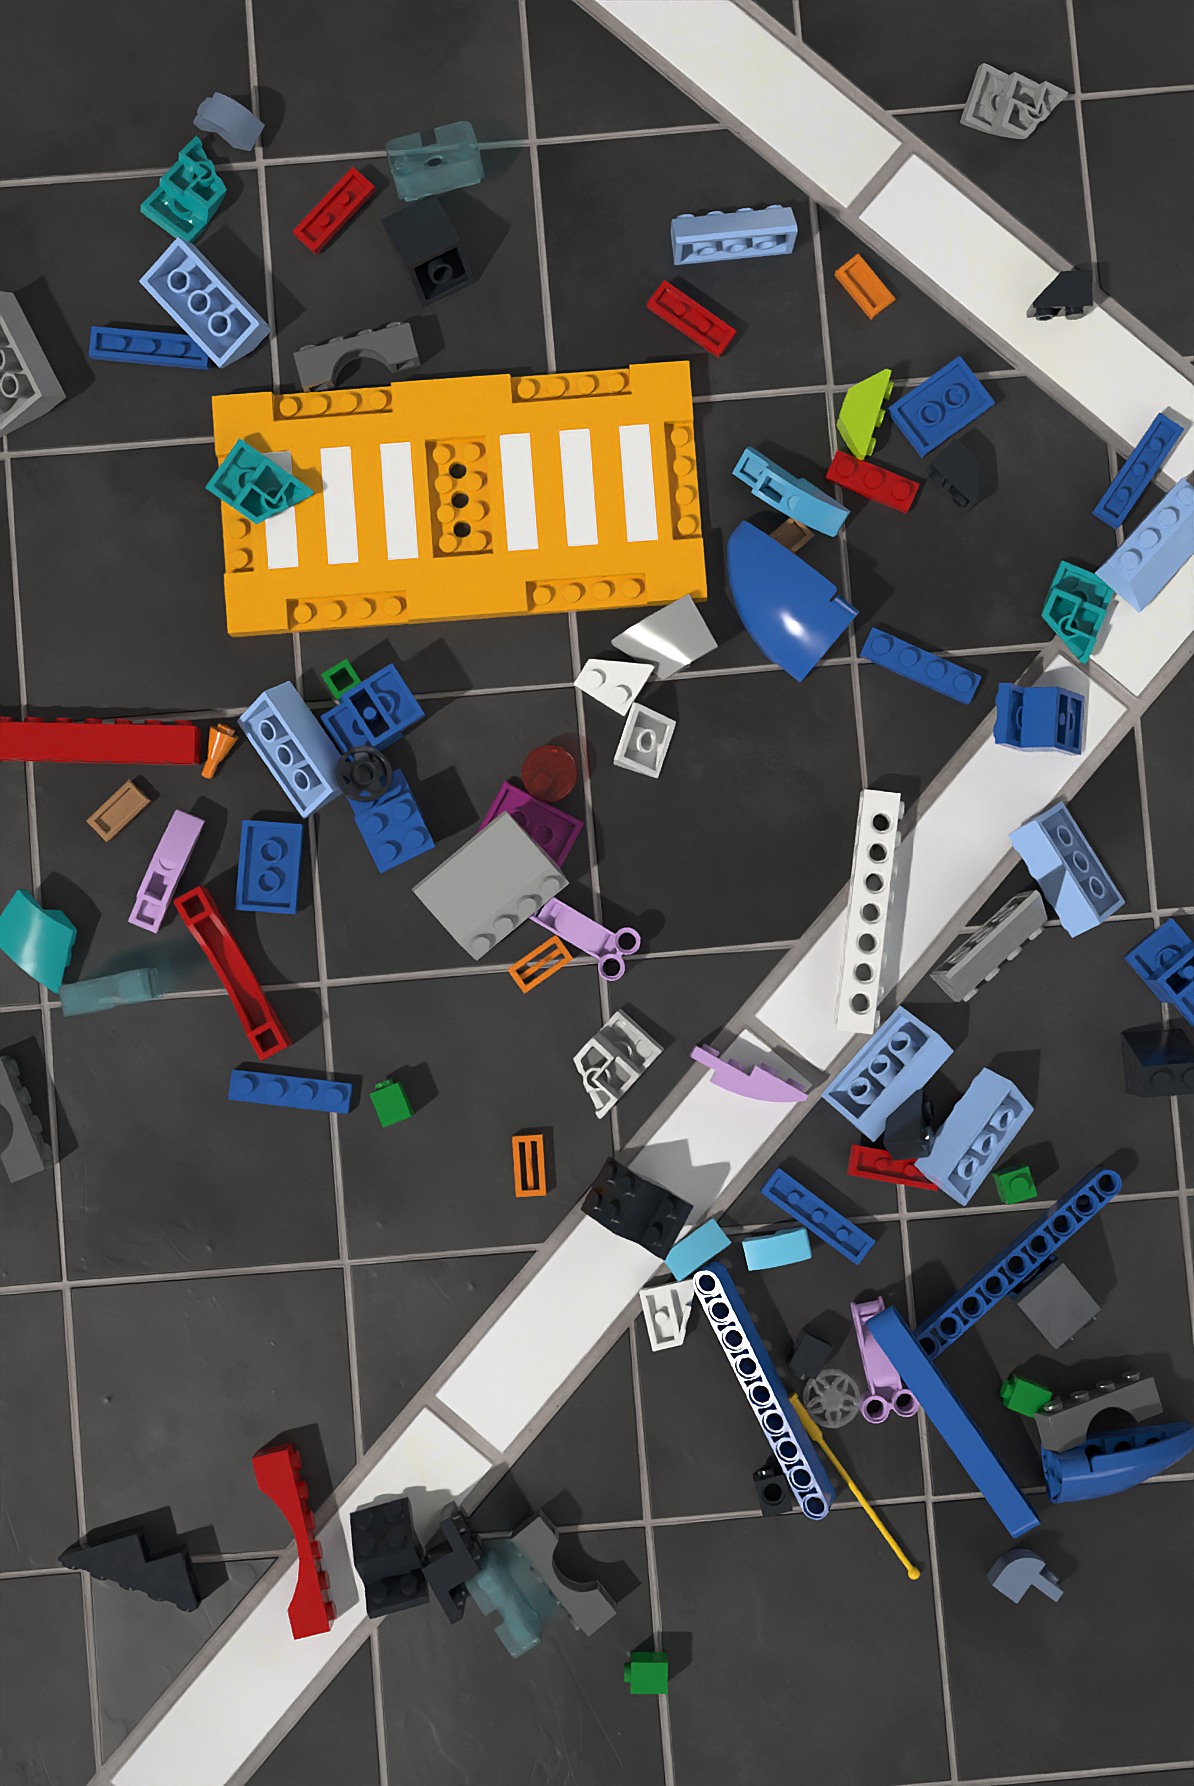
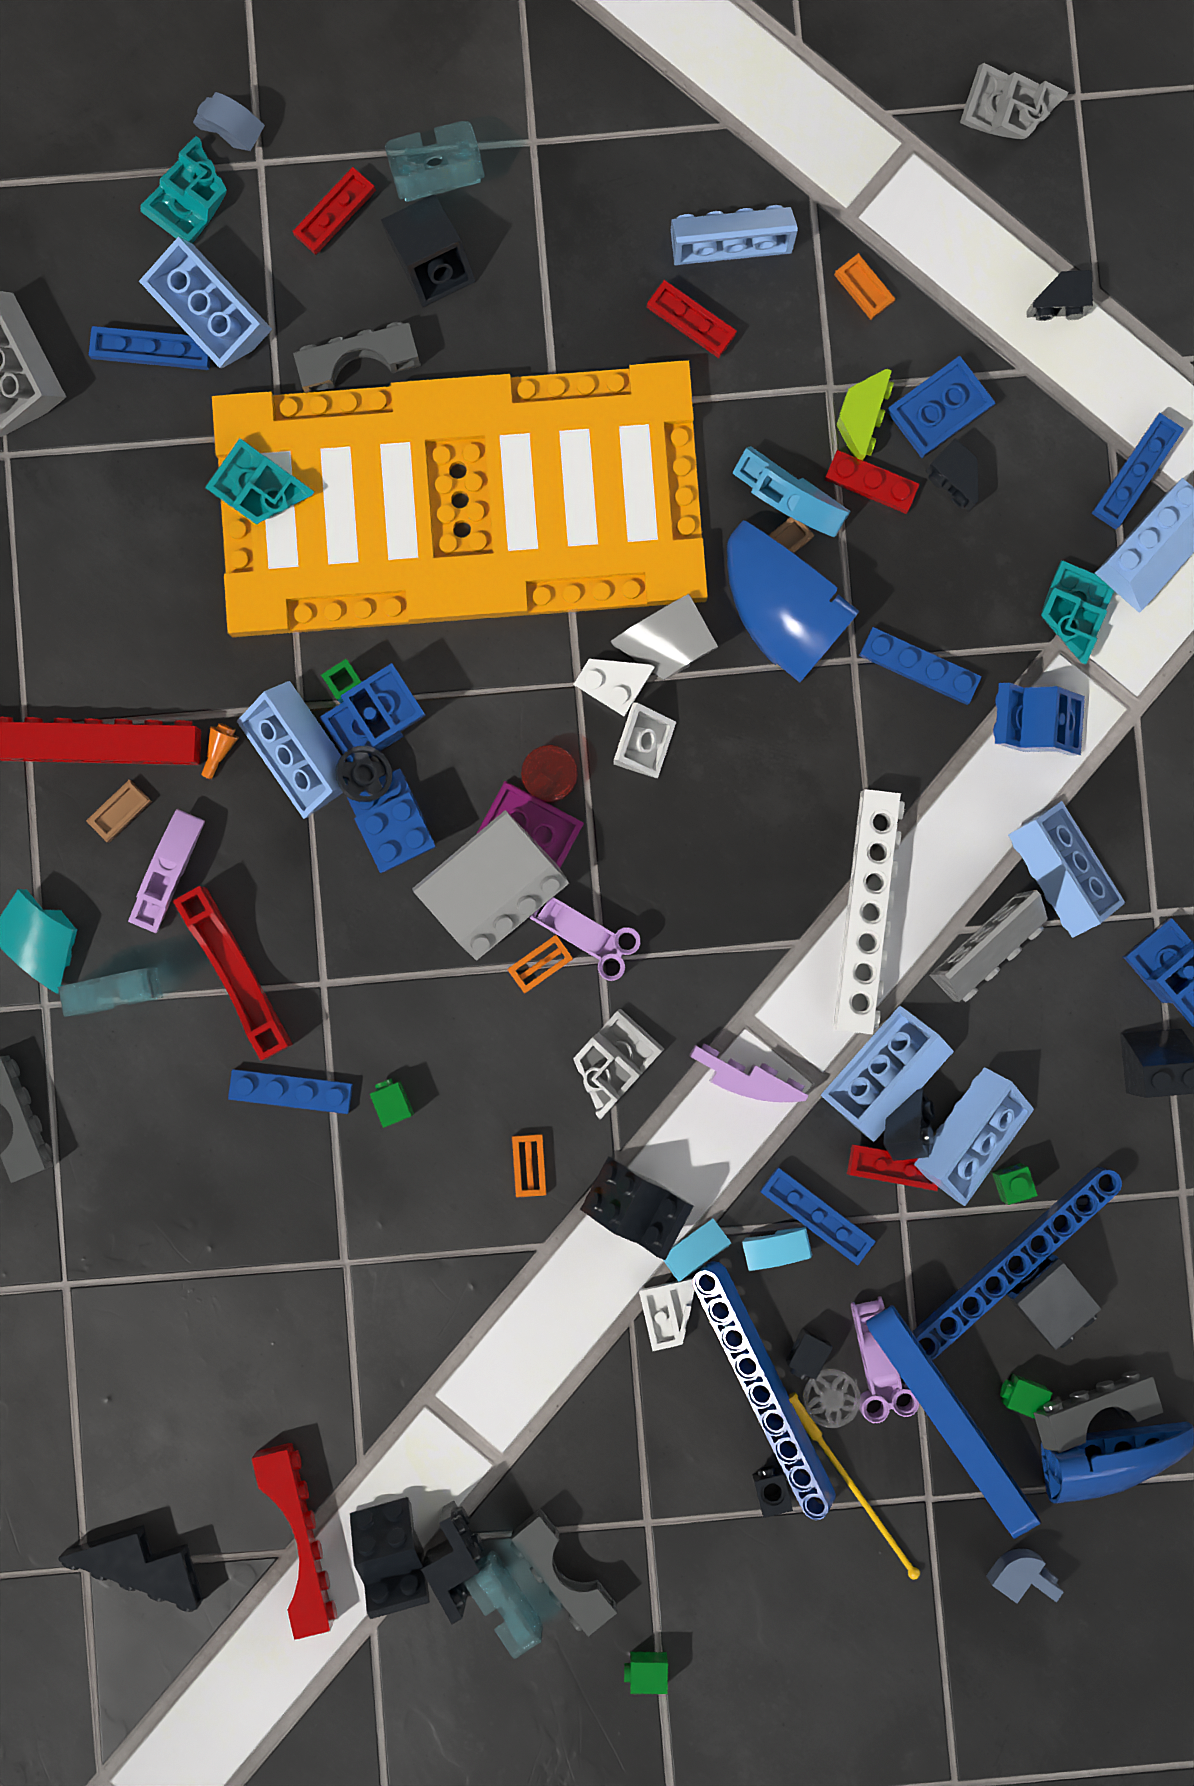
blue plate [235,820,304,915] -> none

